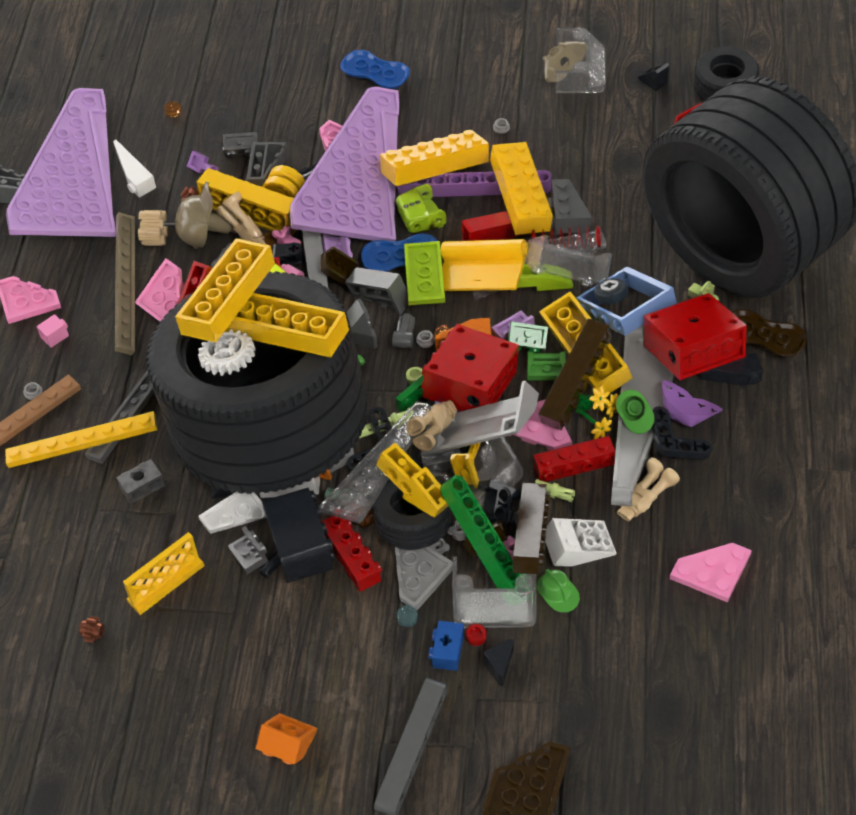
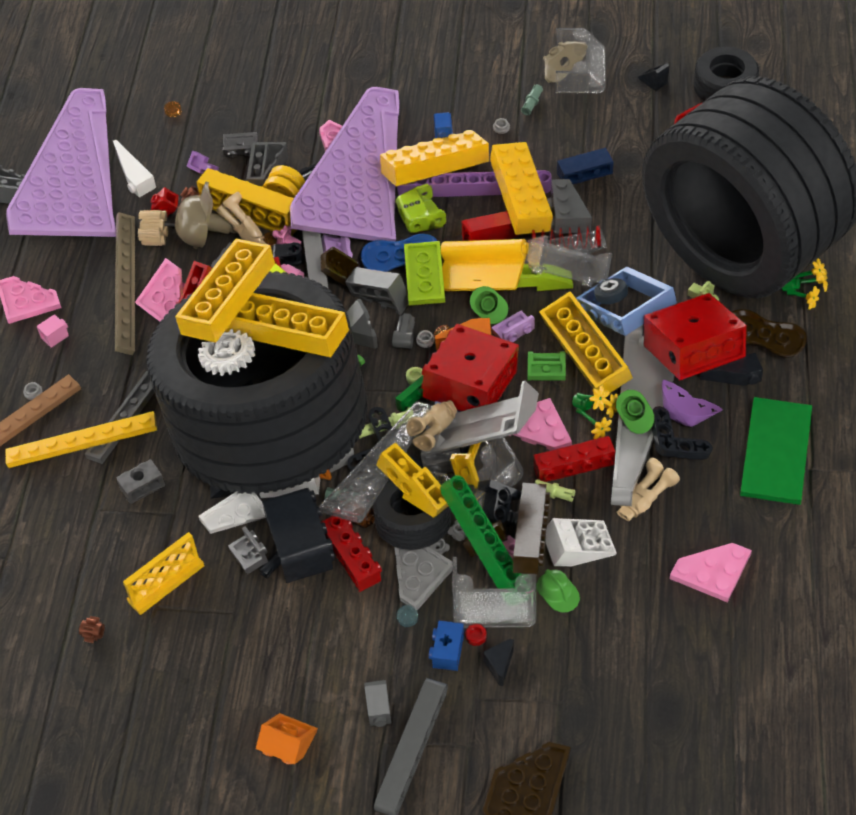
blue plate [340,50,410,90] -> none
bracket [508,321,548,353] -> none
dark brown brick [538,318,612,431] -> none
none -> red brick [151,187,179,217]
none -> slope [364,680,391,727]
none -> blue brick [434,112,453,138]
none -> bright green piece [470,286,508,324]
none -> sand green pin [521,84,543,115]
none -> dark blue brick [557,147,613,184]
none -> green tile [740,397,812,505]
none -> plant [782,258,828,310]

